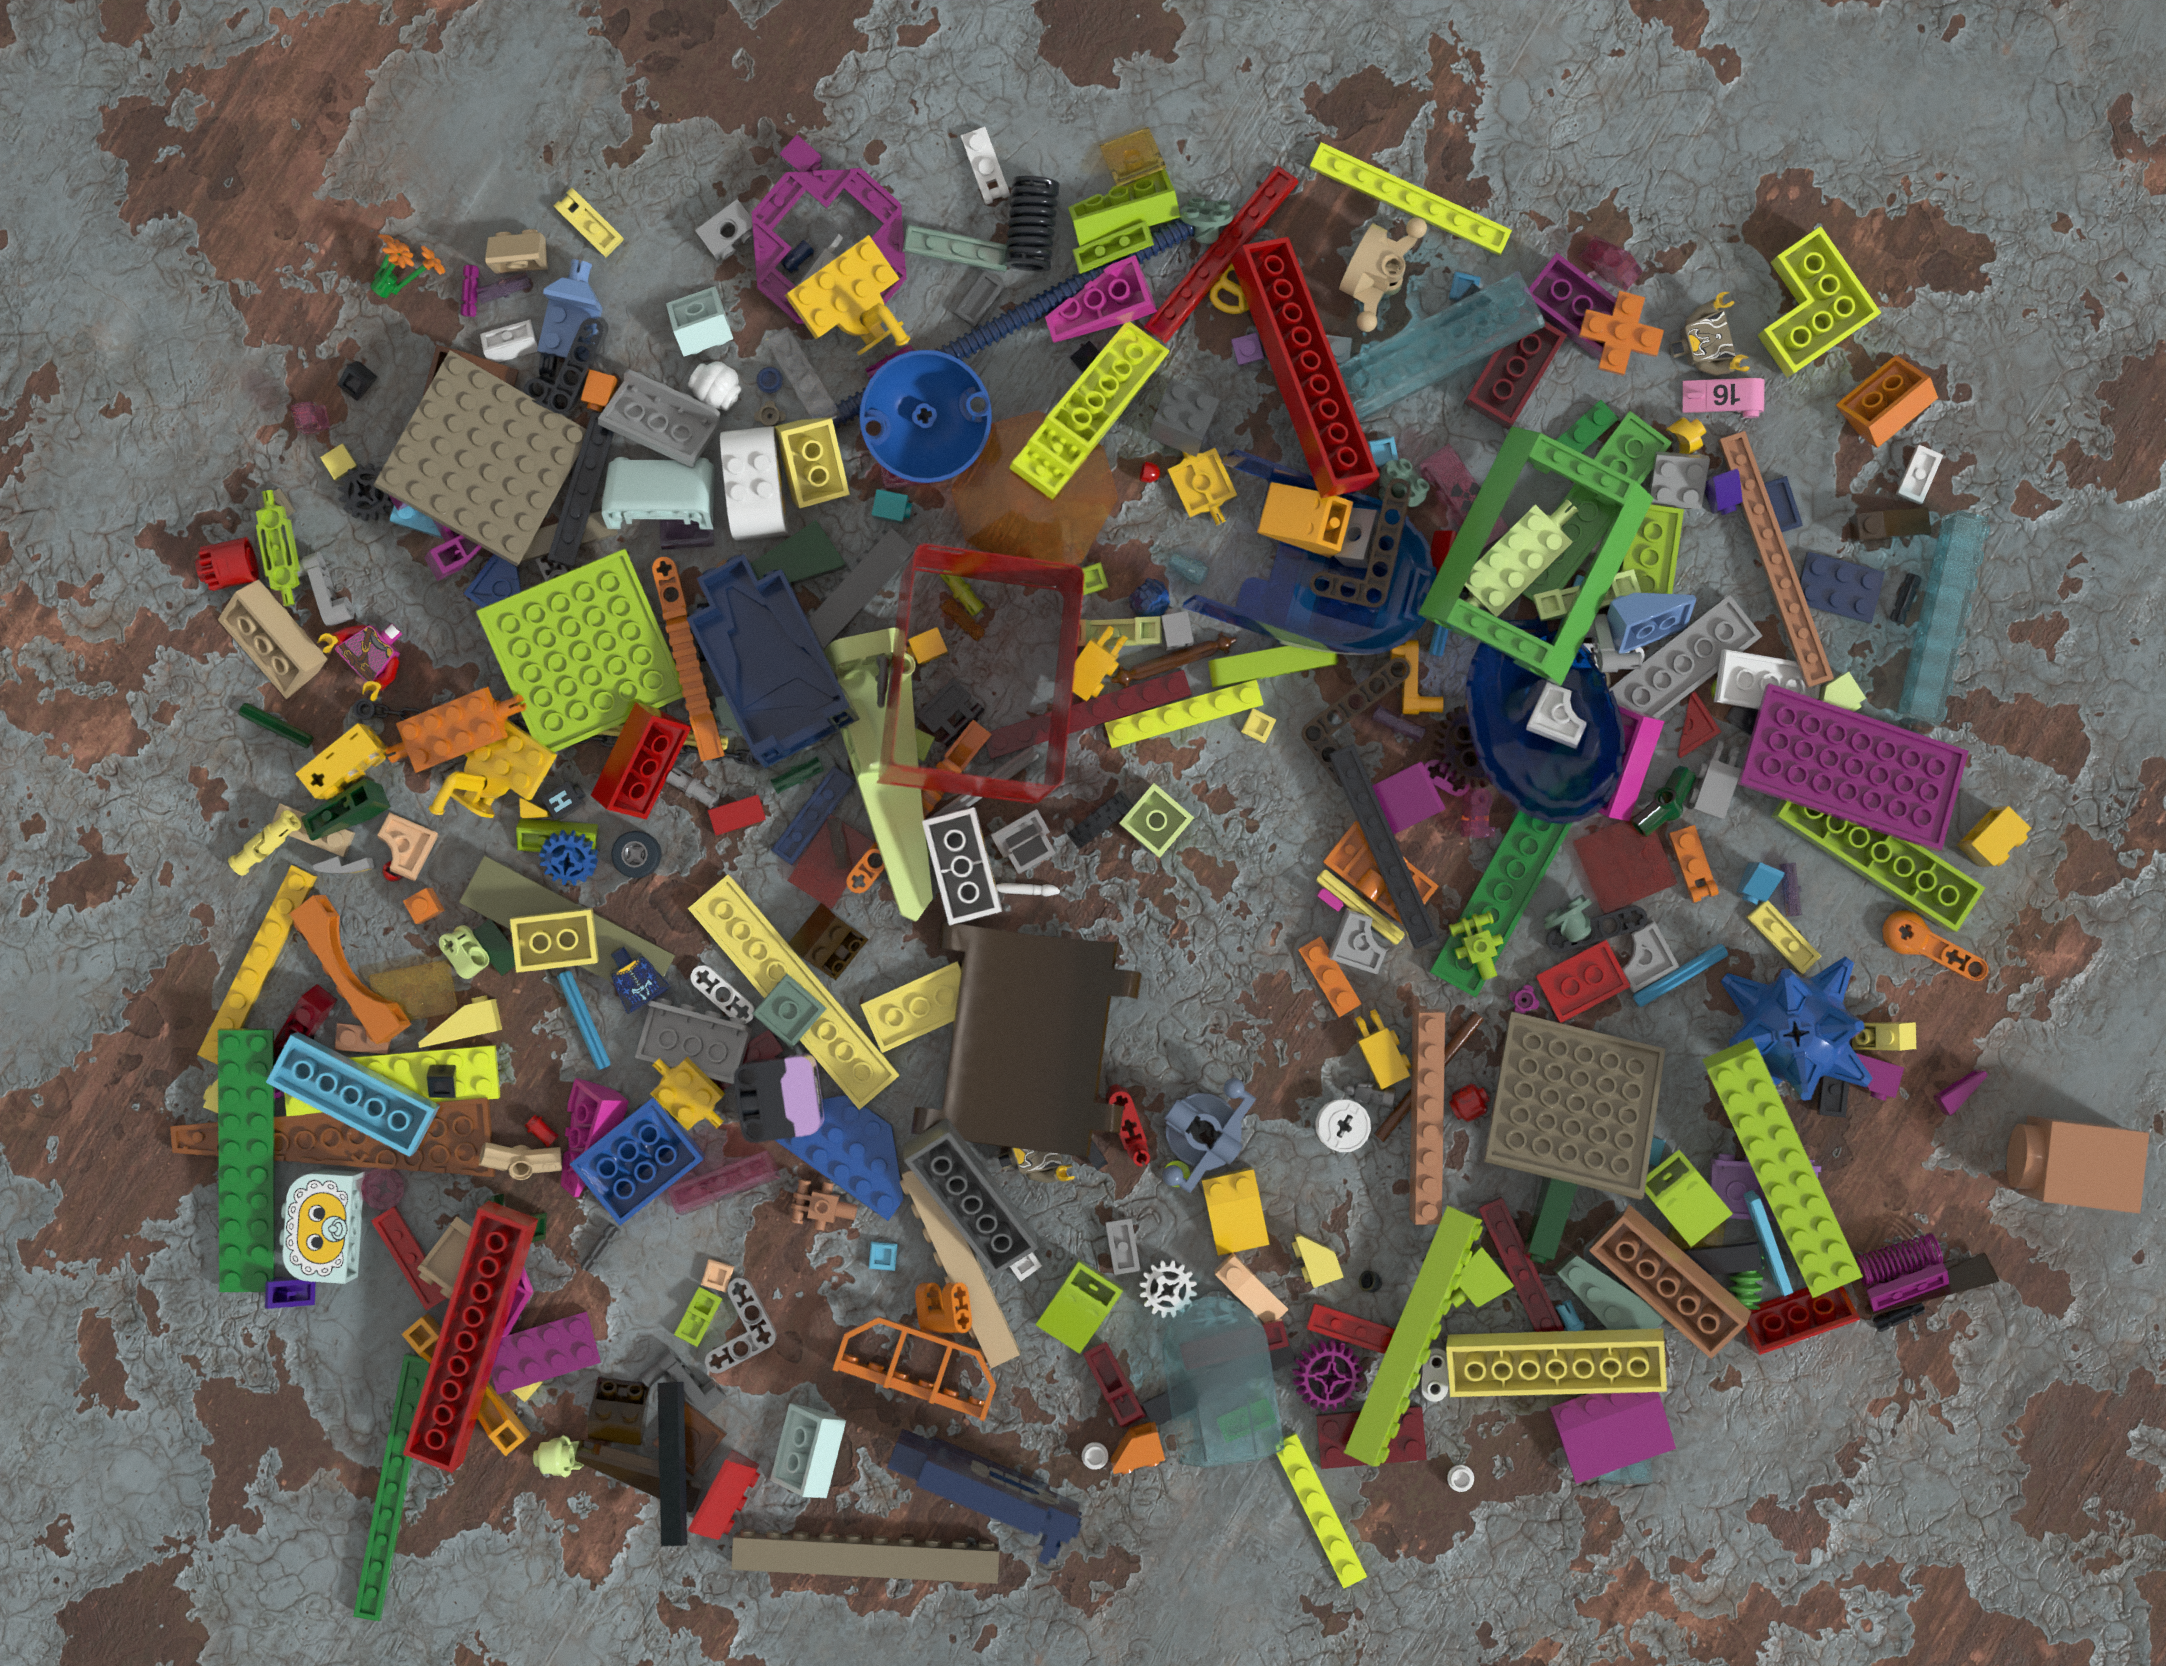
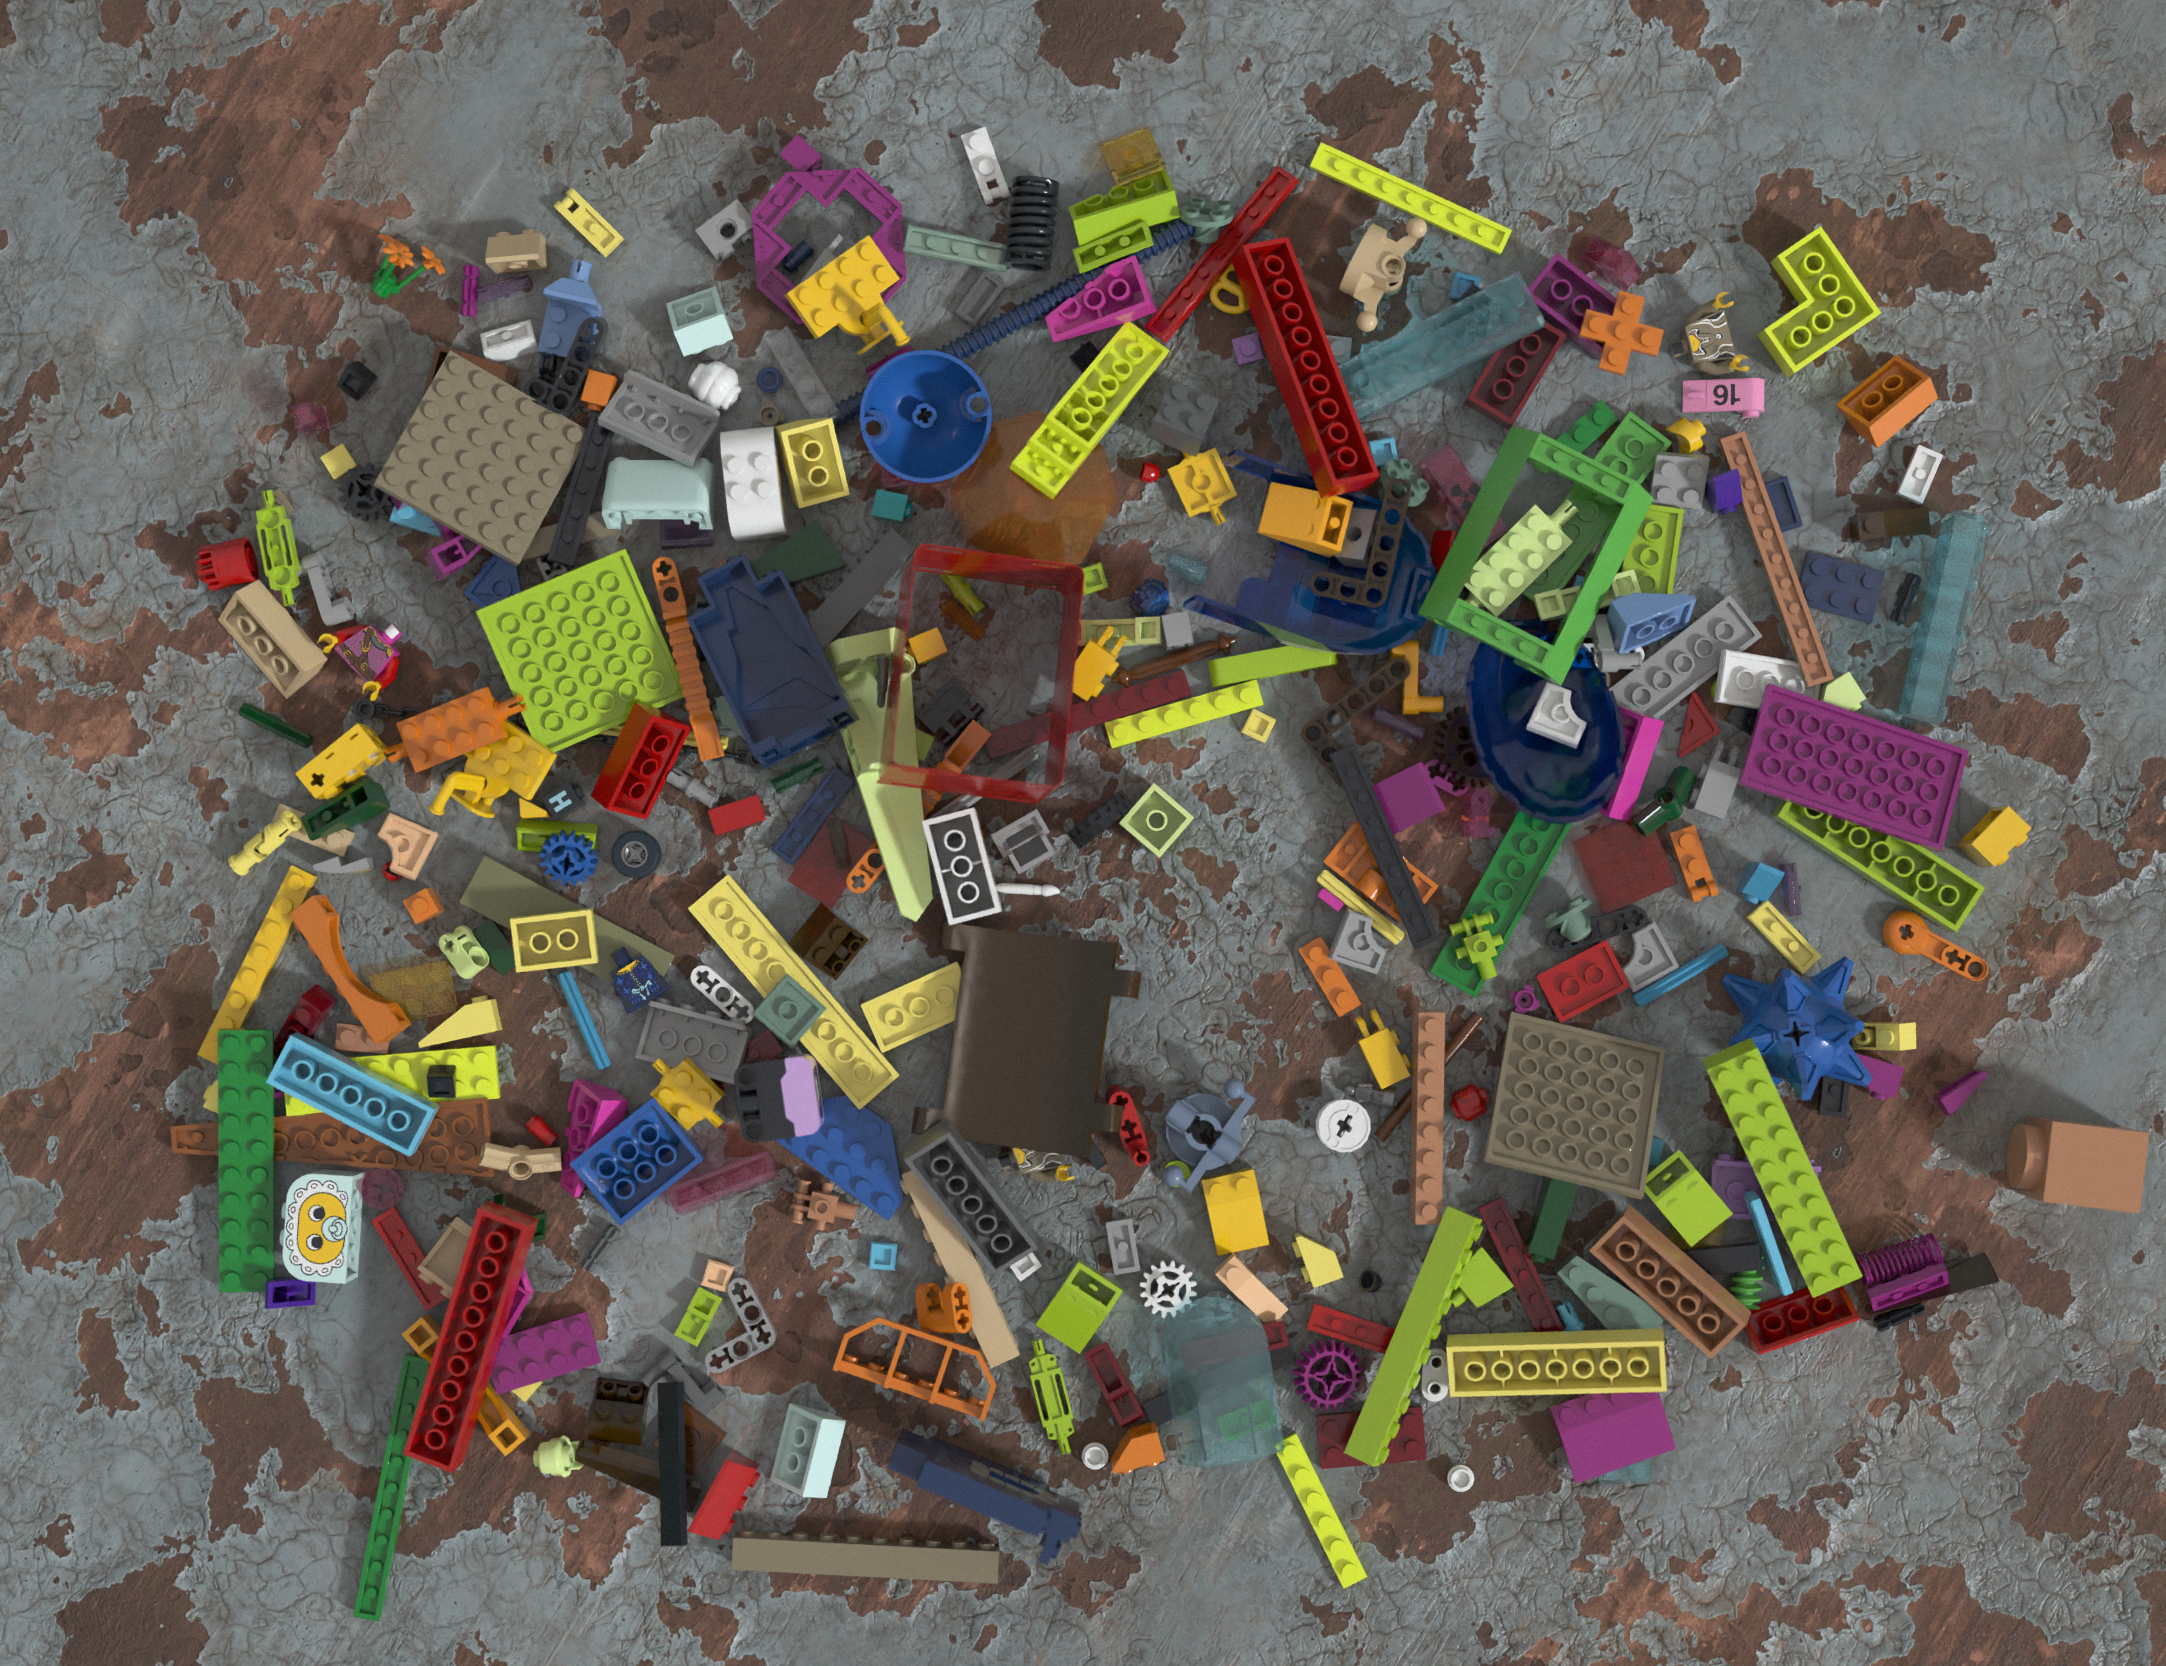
none -> lime piece [1028,1338,1074,1455]

